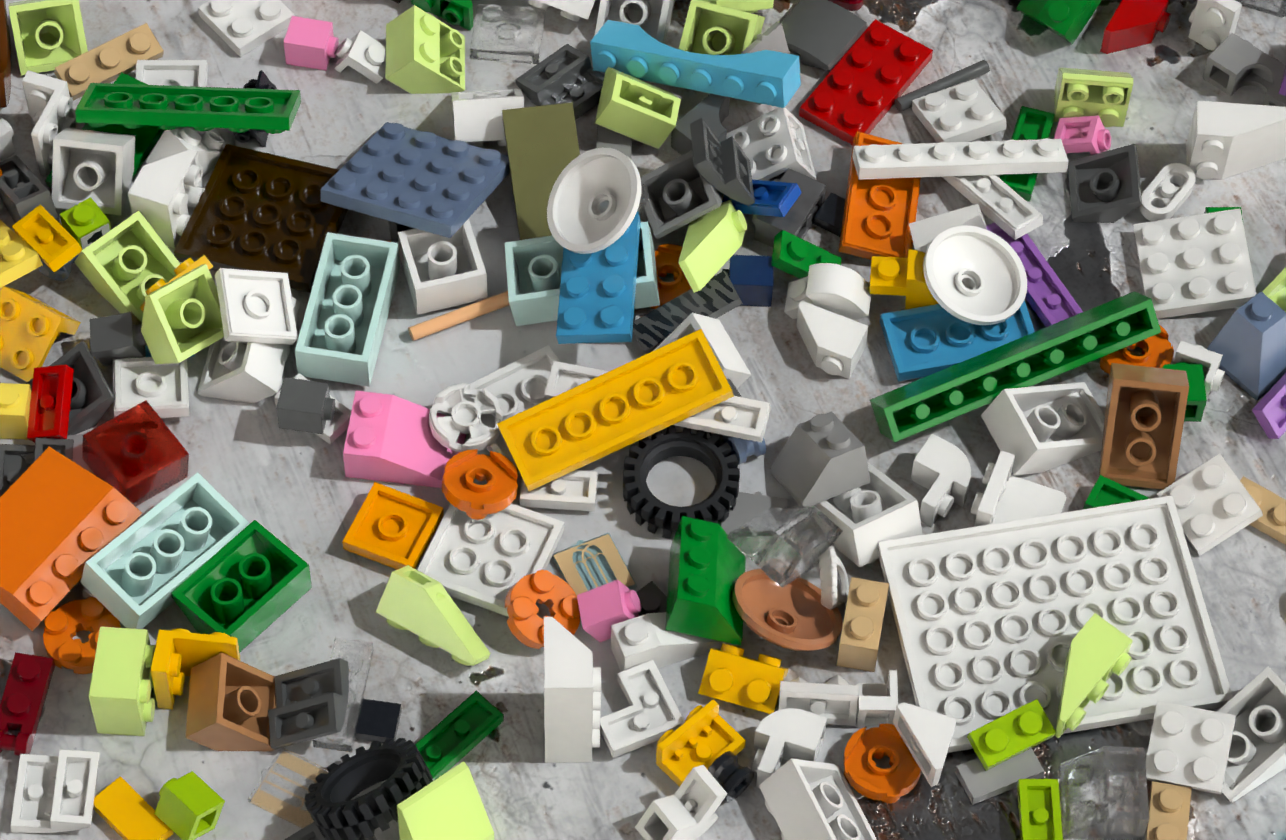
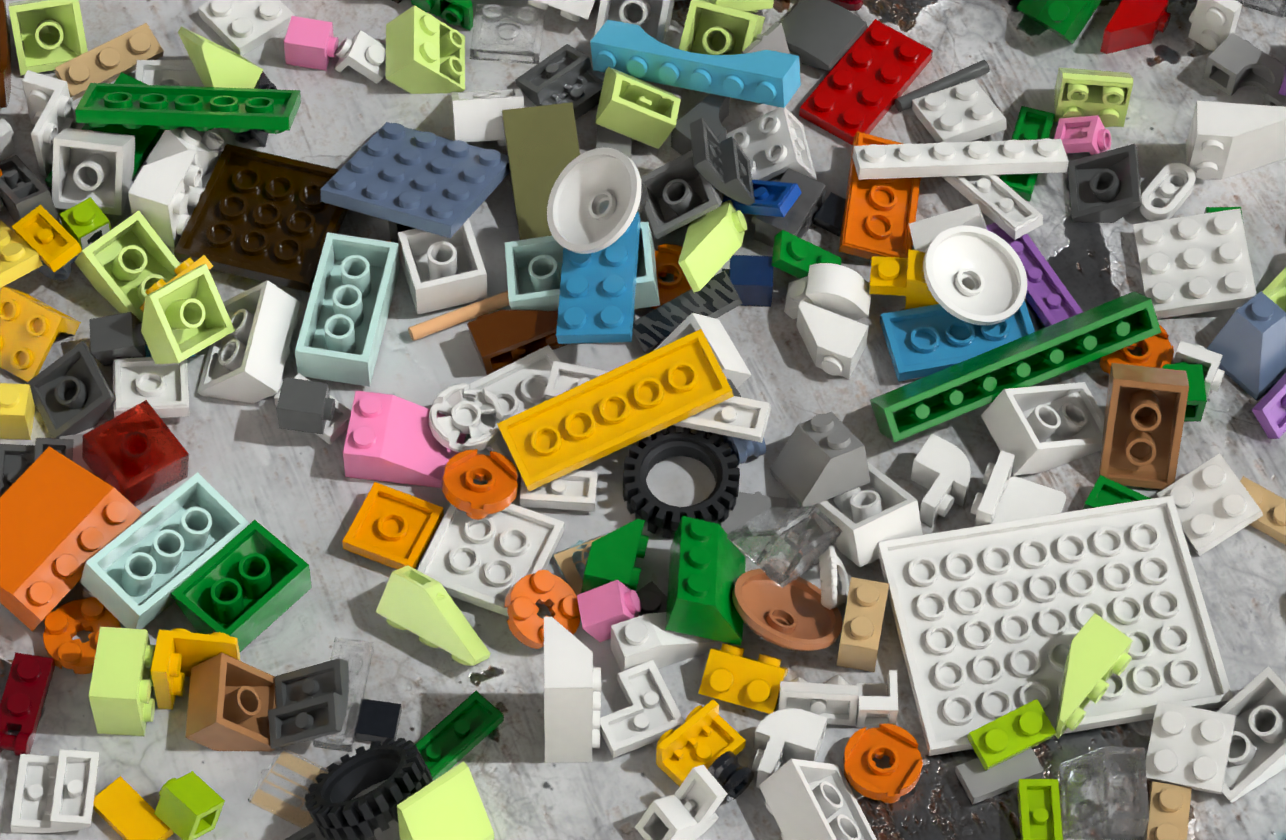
red plate [27,364,74,443] -> none
white tile [215,268,298,345] -> none
white slope [893,702,957,787] -> none
none -> yellowish green slope [178,26,263,89]
none -> reddish brown slope [467,310,568,375]
none -> green slope [581,519,649,593]

